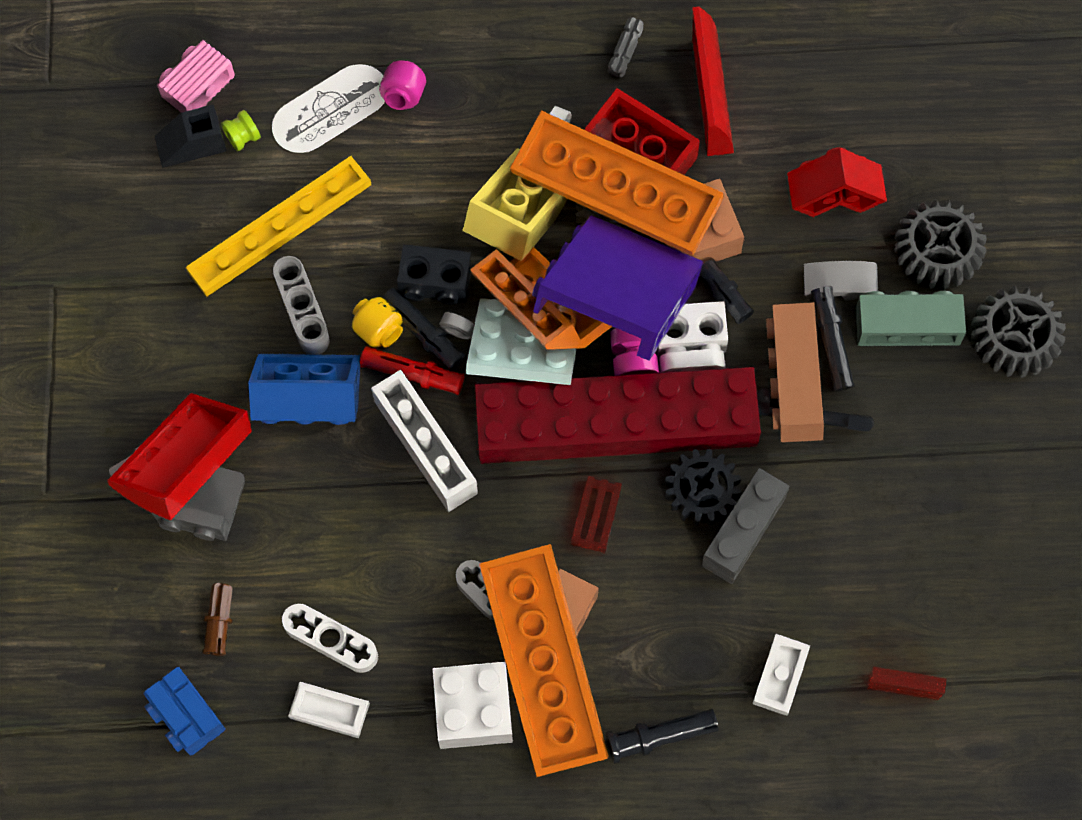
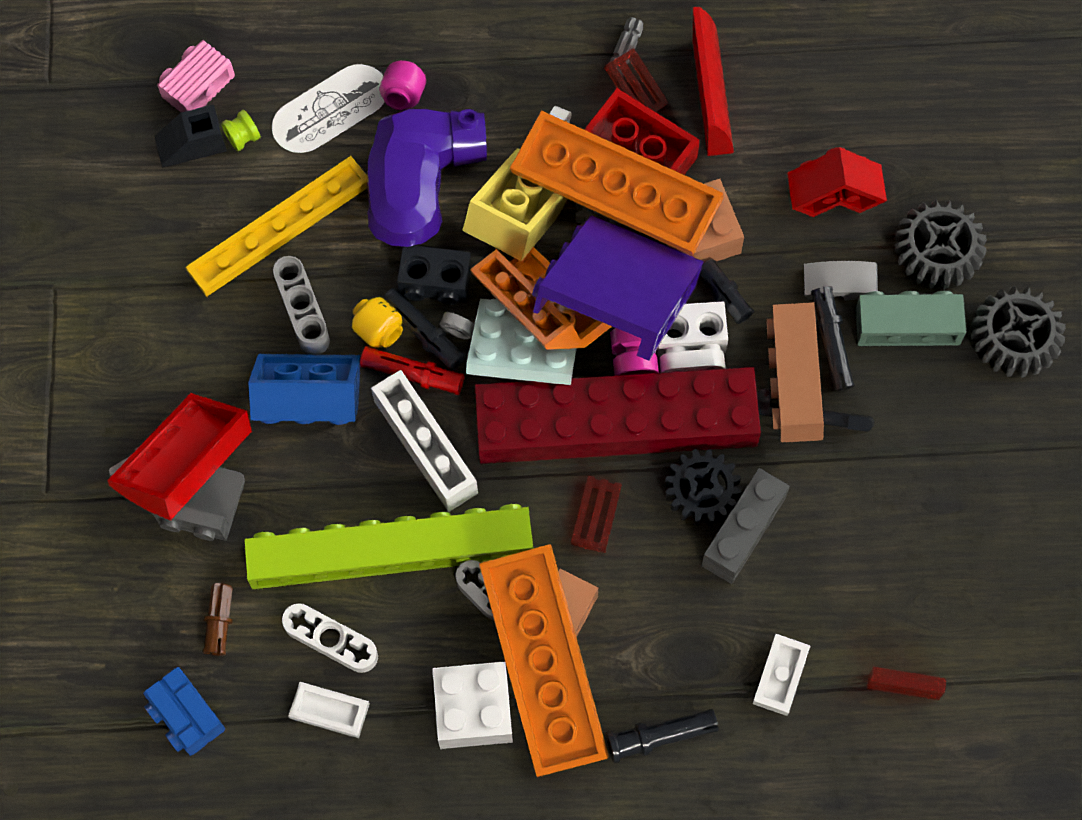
none -> lime brick [245,504,533,589]
none -> dark purple piece [367,109,487,247]
none -> clear red tile [604,48,669,112]

